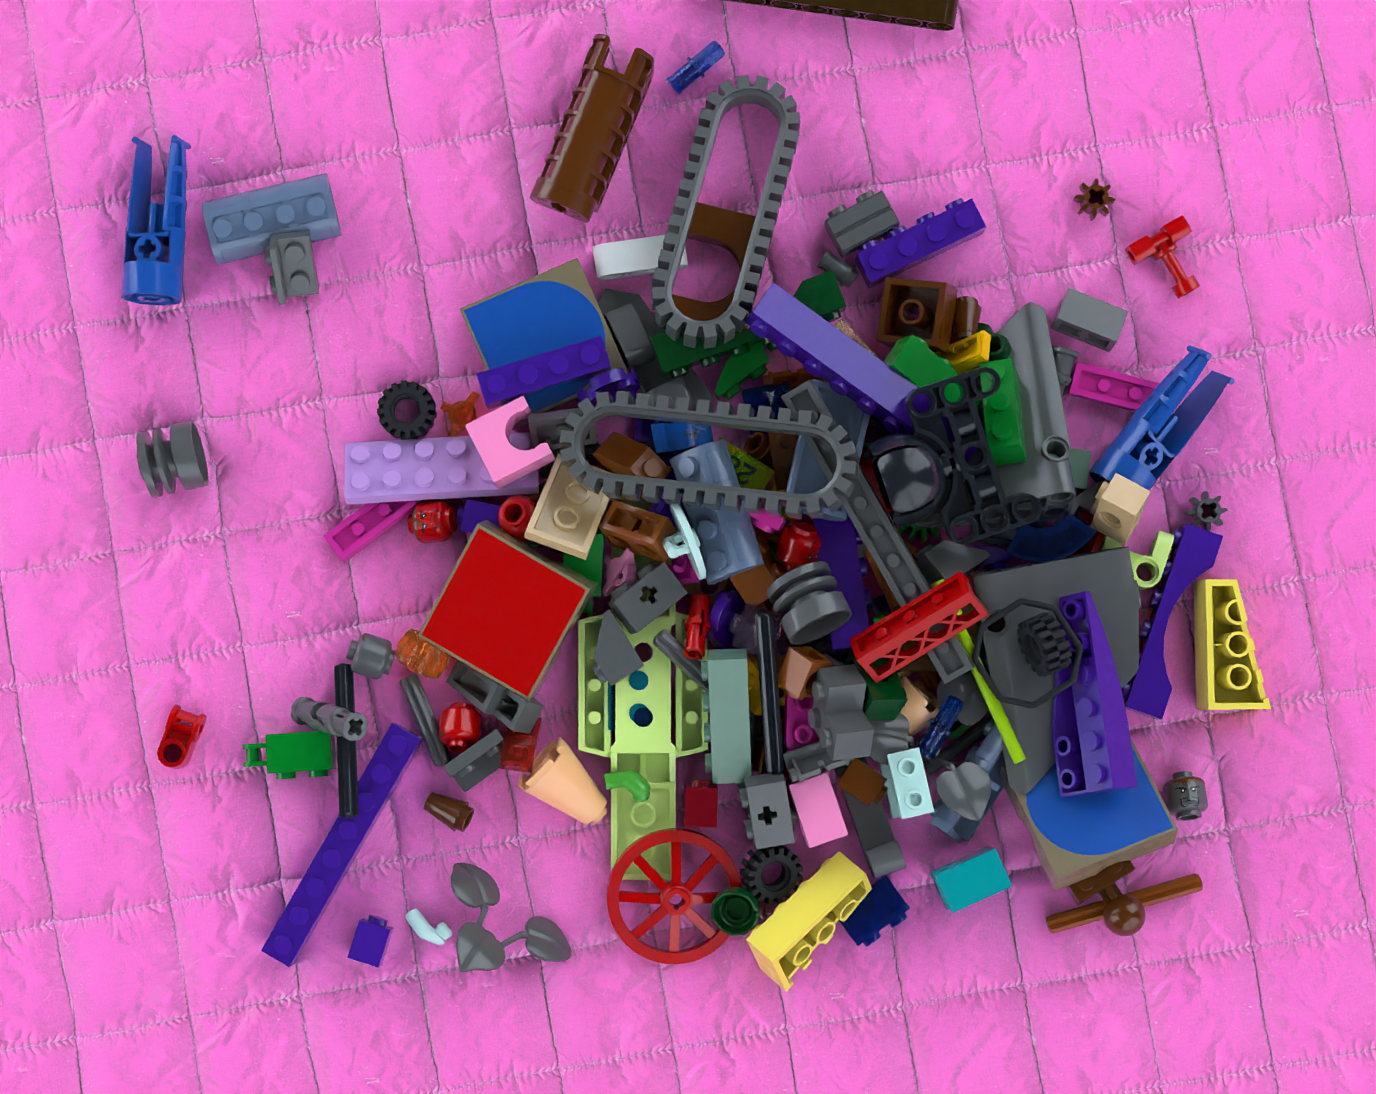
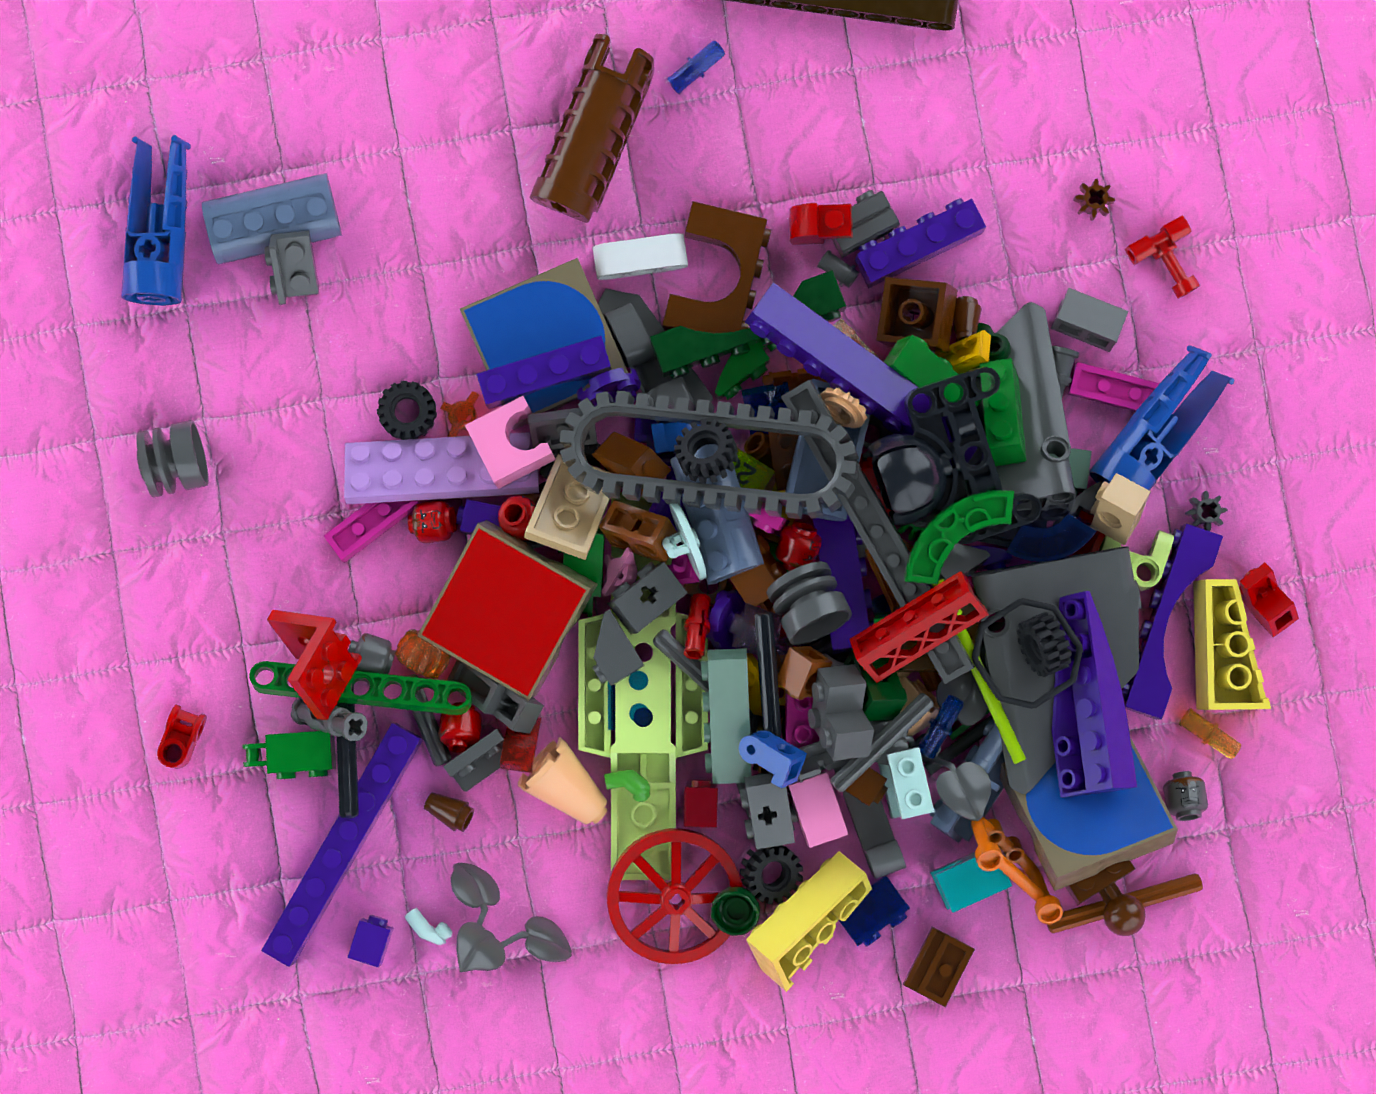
dark grey piece [652,75,800,349] -> none
none -> green beam [249,661,472,715]
none -> red bracket [267,610,362,720]
none -> black tyre [674,419,738,484]
none -> leg [739,730,807,789]
none -> red brick [789,203,853,245]
none -> light nougat gear [820,387,867,428]
none -> dark grey axle [830,693,934,792]
none -> reddish brown plate [903,927,975,1007]
none -> green tile [904,490,1014,584]
none -> orange bar [971,817,1063,924]
none -> clear yellow axle [1179,708,1241,759]
none -> red brick [1239,562,1299,638]

